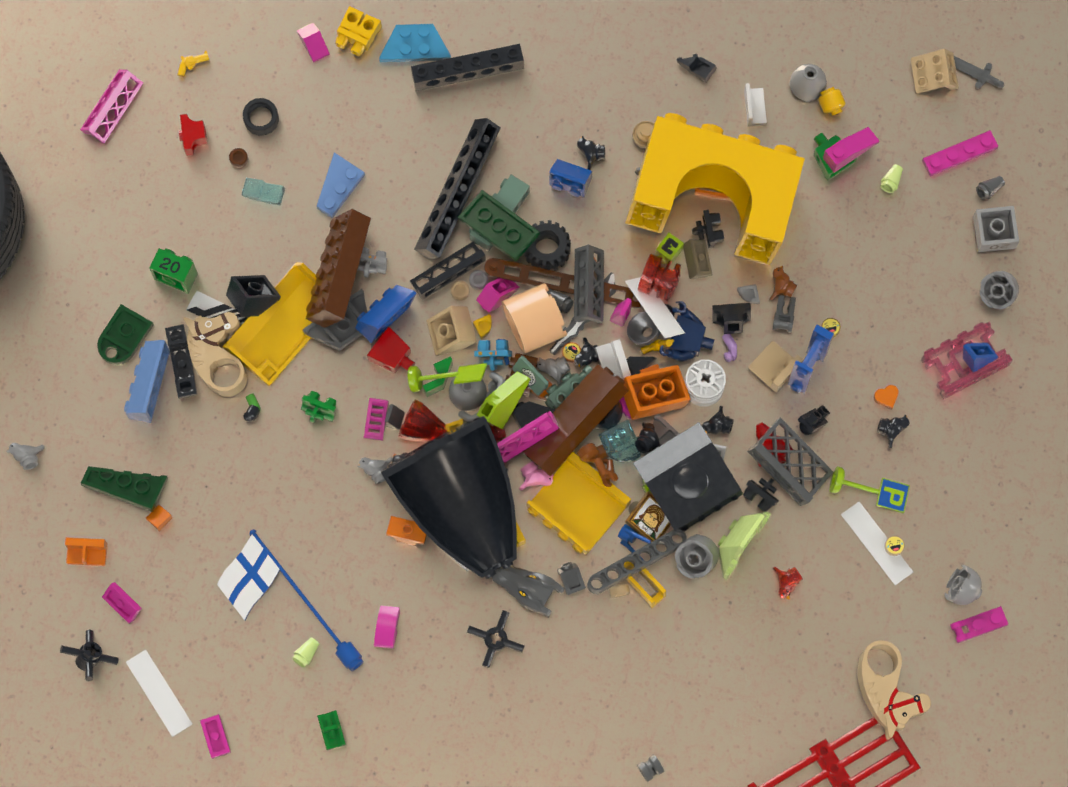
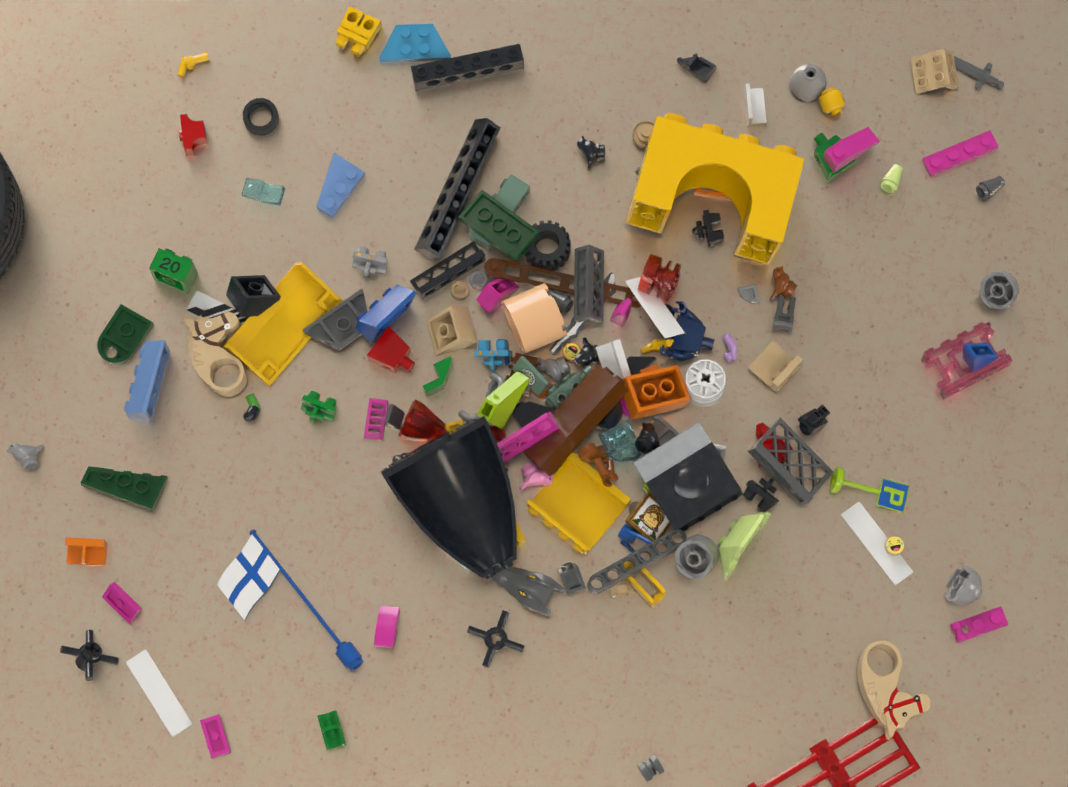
fence [80,69,143,143] -> none
orange slope [146,505,173,531] -> none
black slope [165,324,197,399] -> none
reddish brown tile [229,148,248,168] -> none
yellowish green cone [292,637,320,667] -> none
dark pink slope [297,23,330,62] -> none
reddish brown brick [306,209,371,328] -> none
light grey animal [357,457,392,484] -> none
orange brick [386,516,427,546] -> none
lime piece [407,363,487,392] -> none
light grey cylinder [449,378,487,411] -> none
yellow tile [473,314,492,340] -> none
blue slope [549,159,592,197] -> none
flat silver piece [627,312,660,346] -> none
lime brick [655,233,684,266] -> none
dark tan slope [683,239,712,279] -> none
black animal [702,406,734,434] -> none
black brick [712,303,751,334] -> none
clear red animal [773,567,803,600] -> none
blue fence [788,325,834,394] -> none
tile [821,318,841,338] -> none
orange tile [874,385,899,409] -> none
black animal [877,415,910,448] -> none
light grey brick [973,206,1019,252] -> none

